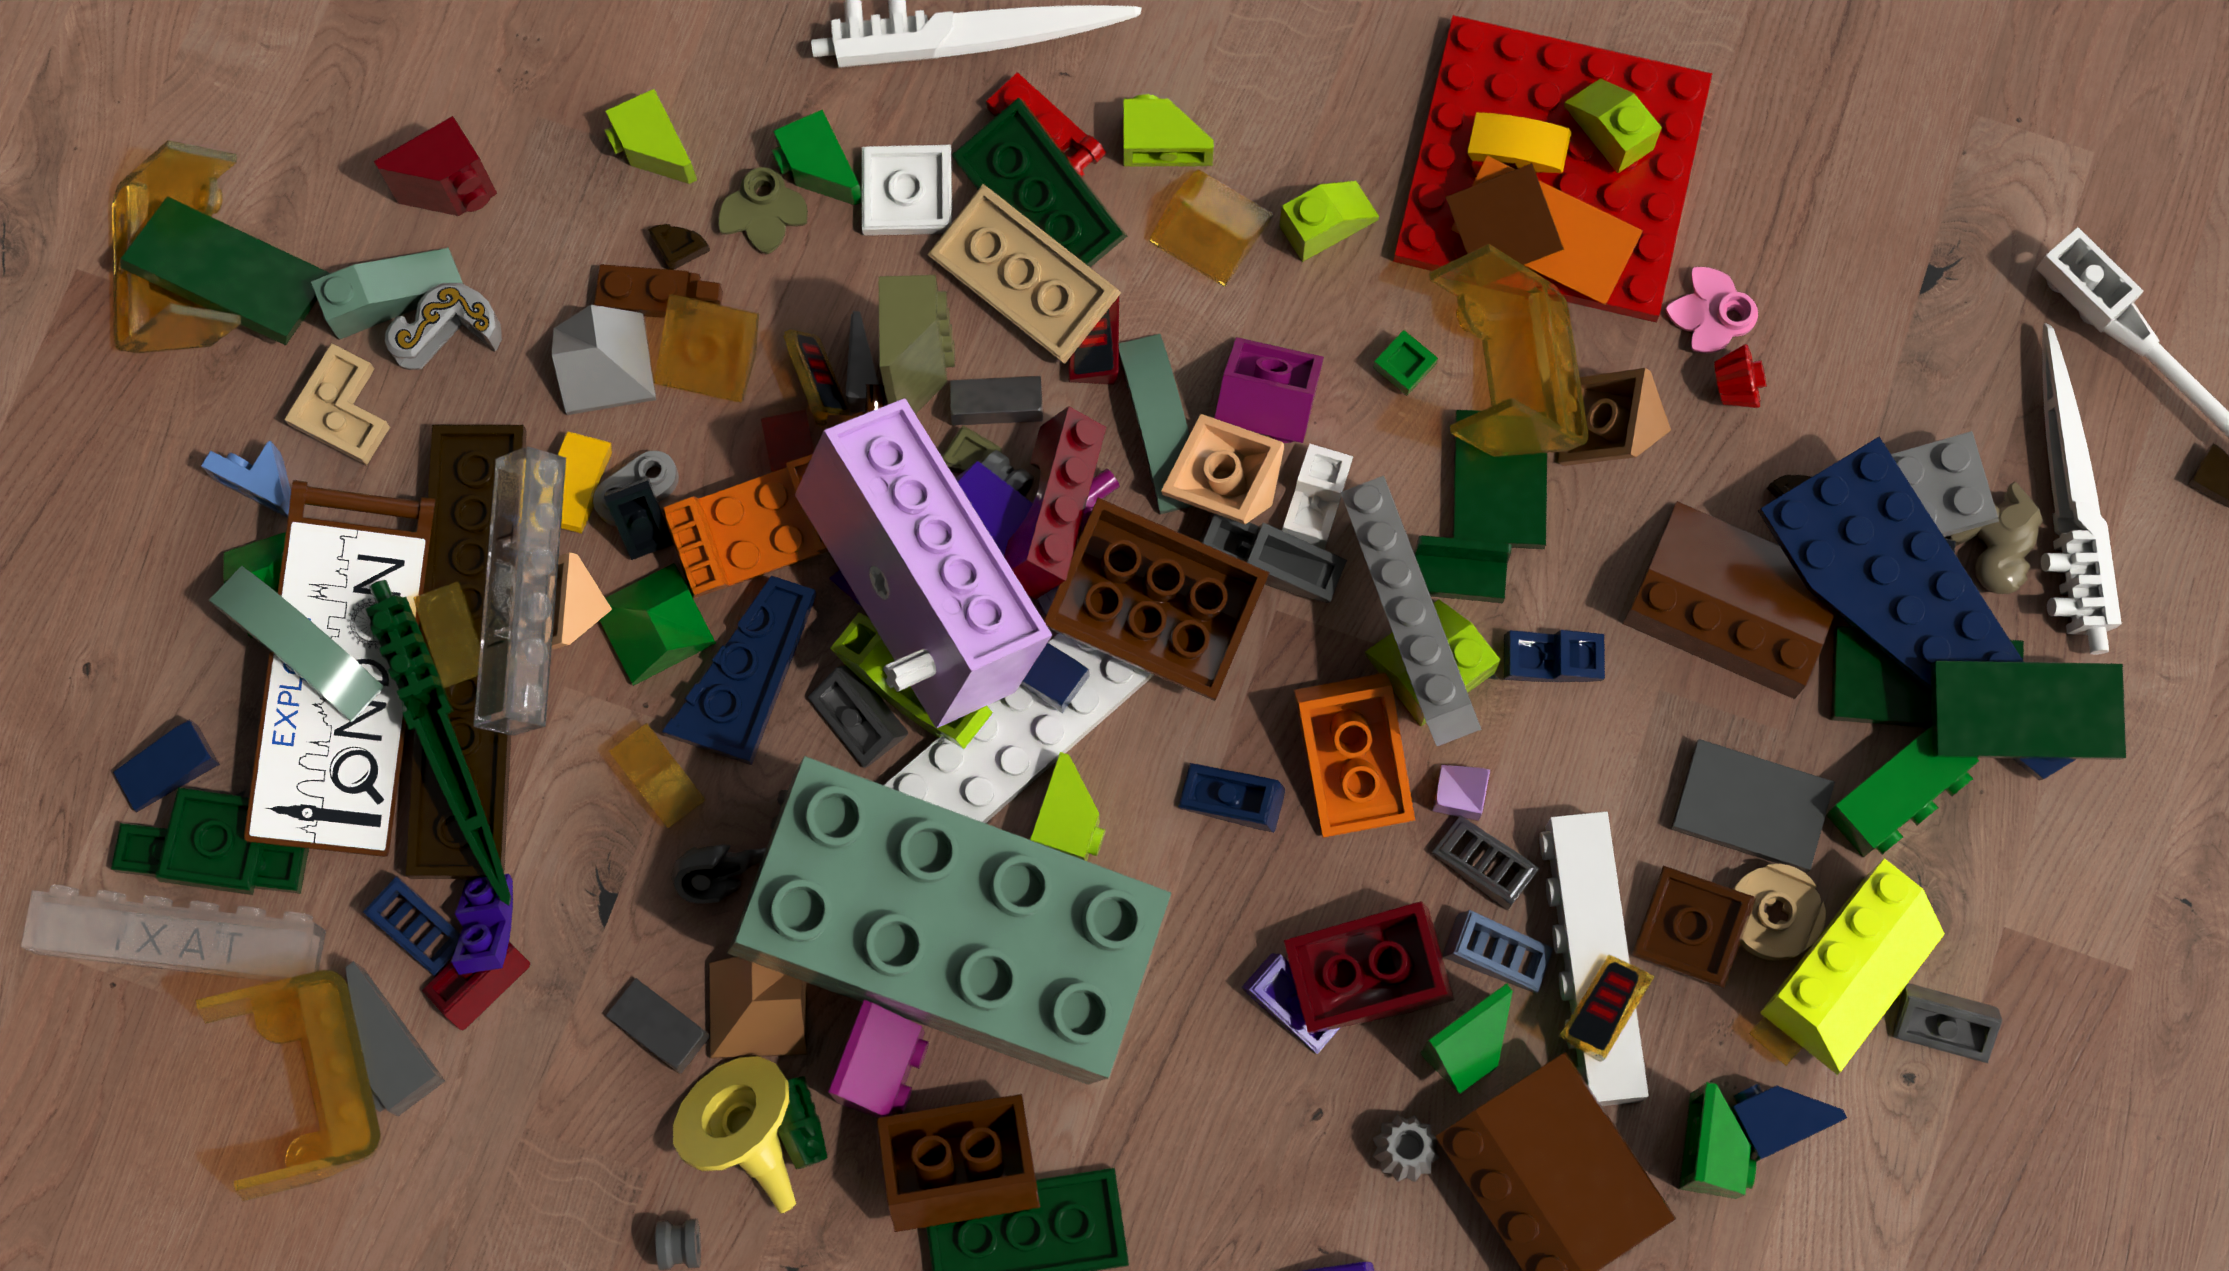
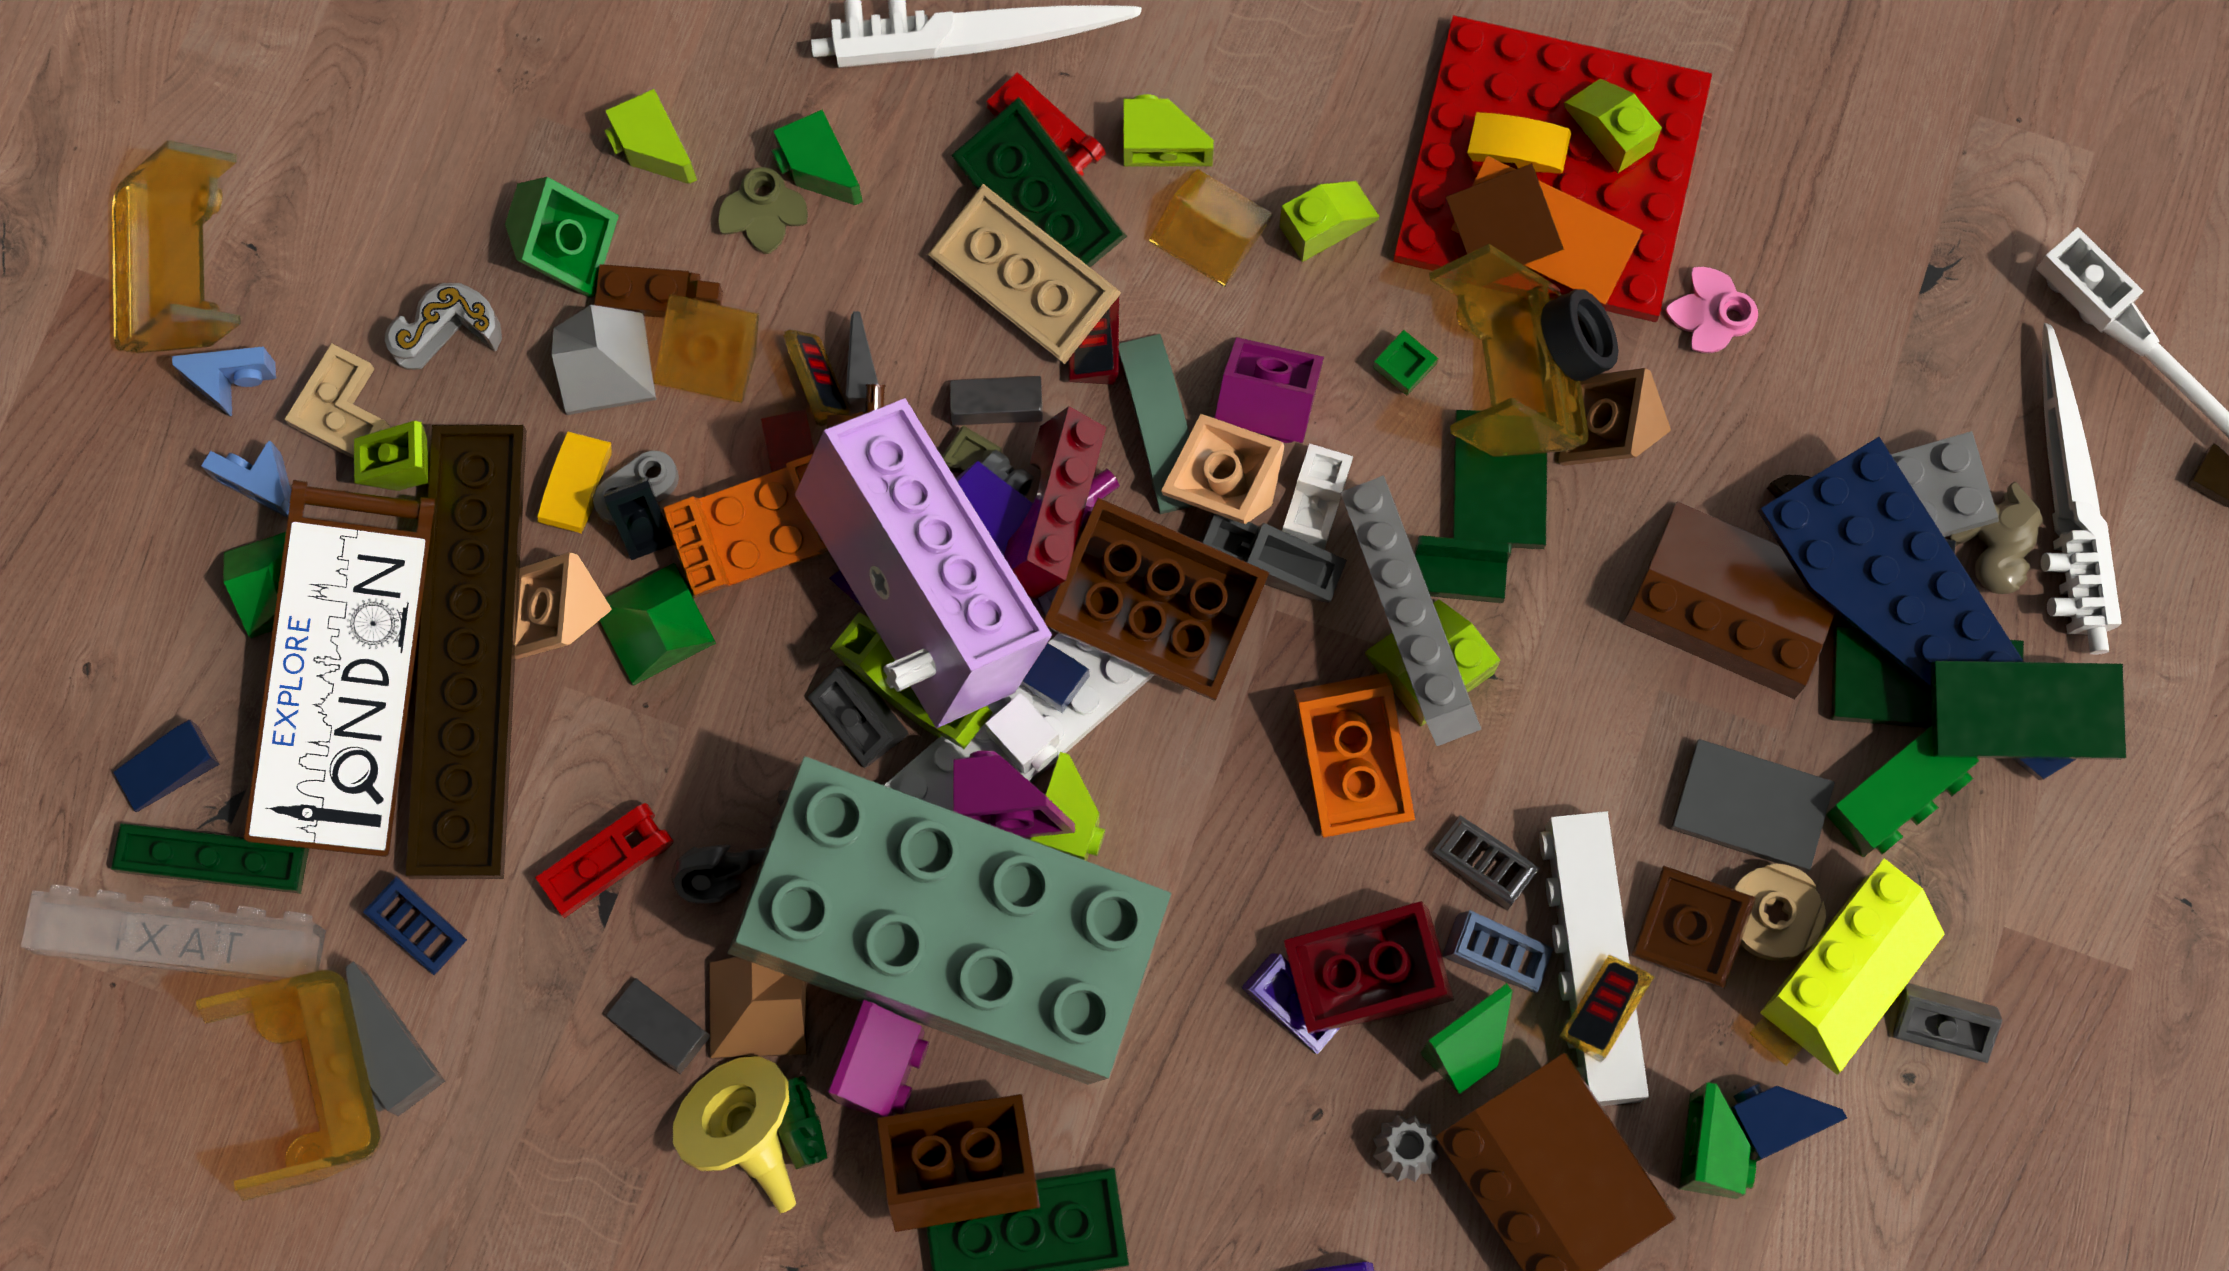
dark green tile [120,196,331,346] -> none
dark green tile [155,787,264,895] -> none
sand green slope [209,566,384,722] -> none
sand green slope [311,248,463,340] -> none
dark green piece [365,580,511,906] -> none
dark red slope [374,116,497,216] -> none
clear yellow slope [413,581,490,688] -> none
dark red slope [422,941,531,1030] -> none
dark purple slope [451,874,513,975] -> none
clear brick [474,446,566,736] -> none
clear yellow slope [609,723,705,828] -> none
dark brown tile [648,224,710,270] -> none
dark grey wheel [655,1219,701,1270] -> none
dark blue wing [662,575,817,765] -> none
white tile [862,145,952,236] -> none
olive slope [878,275,955,414] -> none
dark blue slope [1178,763,1285,833] -> none
lavender slope [1432,765,1490,821] -> none
dark blue slope [1504,630,1605,682] -> none
red piece [1714,344,1767,408] -> none
none -> medium blue slope [172,346,276,416]
none -> lime slope [354,421,429,491]
none -> green slope [505,177,619,298]
none -> red plate [535,803,674,918]
none -> magenta slope [953,751,1075,838]
none -> white brick [985,693,1060,775]
none -> black tyre [1541,289,1619,381]

